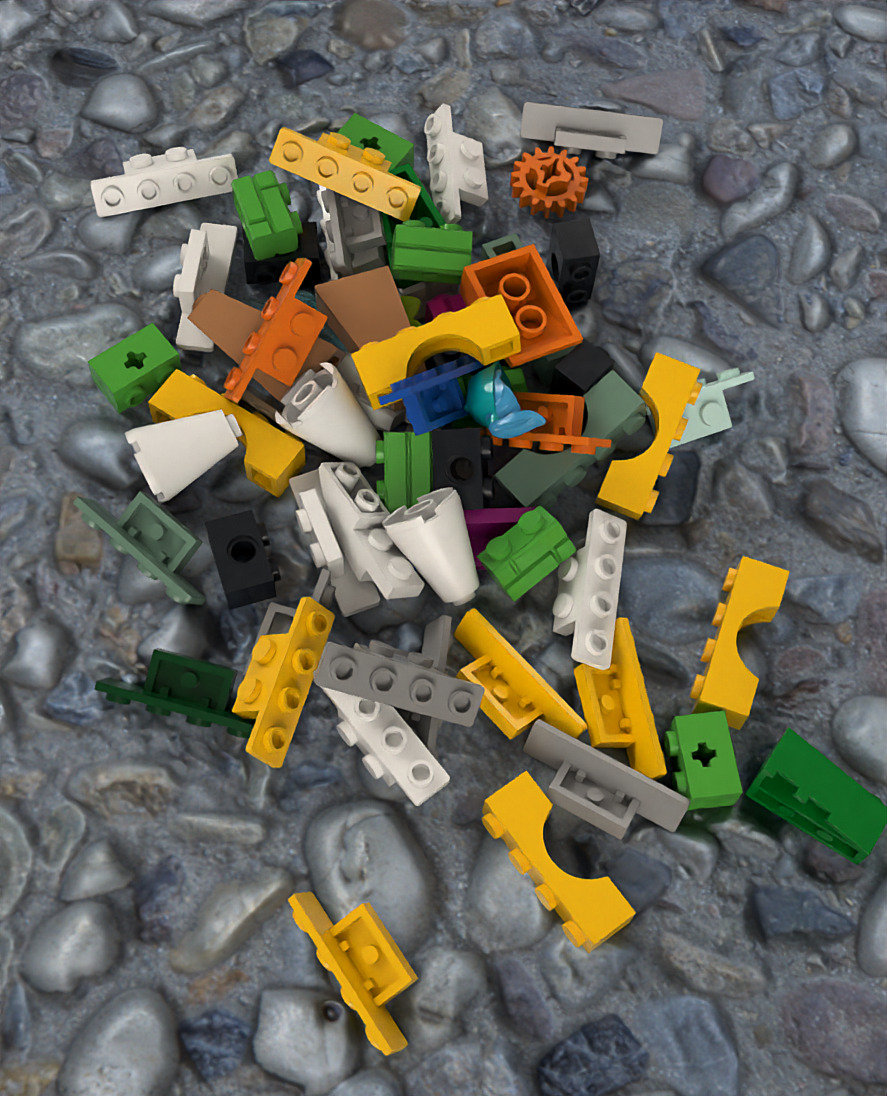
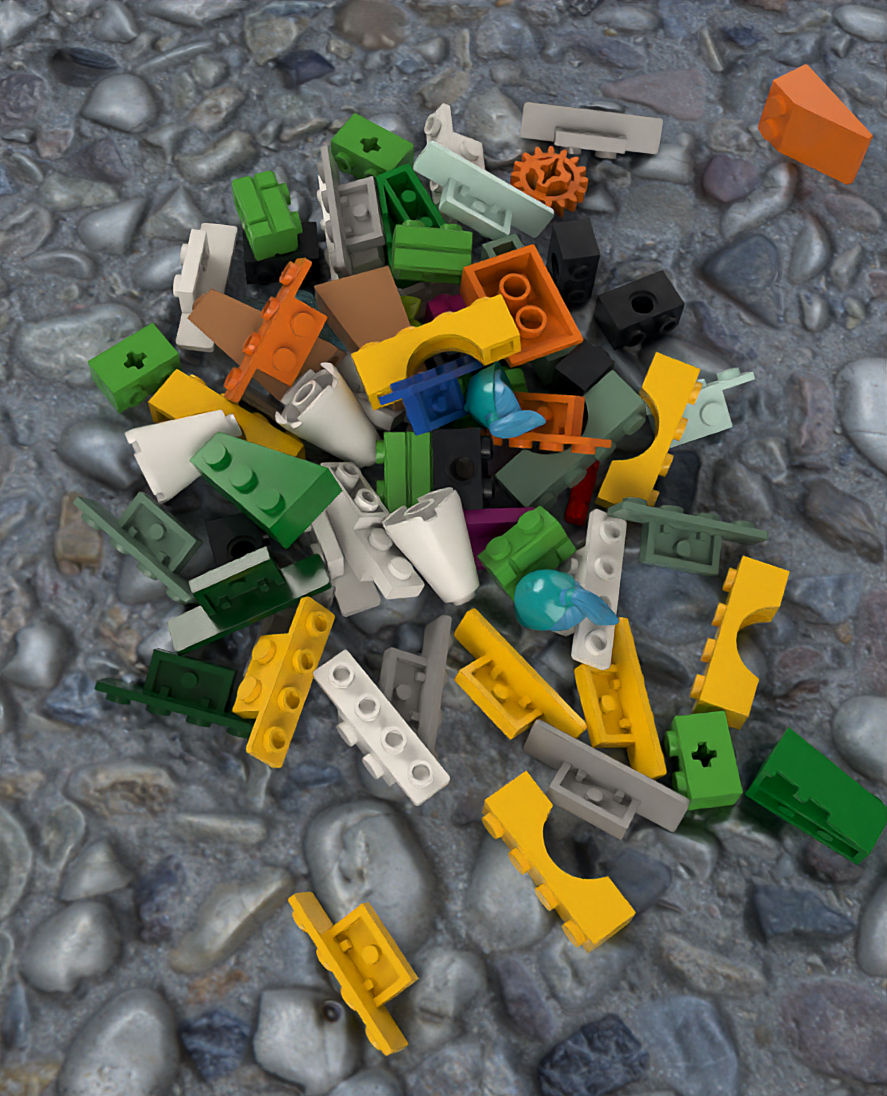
white bracket [90,147,238,217] -> none
yellow bracket [269,127,421,221] -> none
light grey bracket [313,640,485,727] -> none
none -> dark green bracket [167,546,332,656]
none -> green wedge [189,432,343,550]
none -> light aqua bracket [413,141,554,240]
none -> teal hair [514,569,619,631]
none -> red axle [564,460,600,526]
none -> black brick [593,270,685,351]
none -> sand green bracket [607,497,769,577]
none -> orange slope [757,64,873,185]

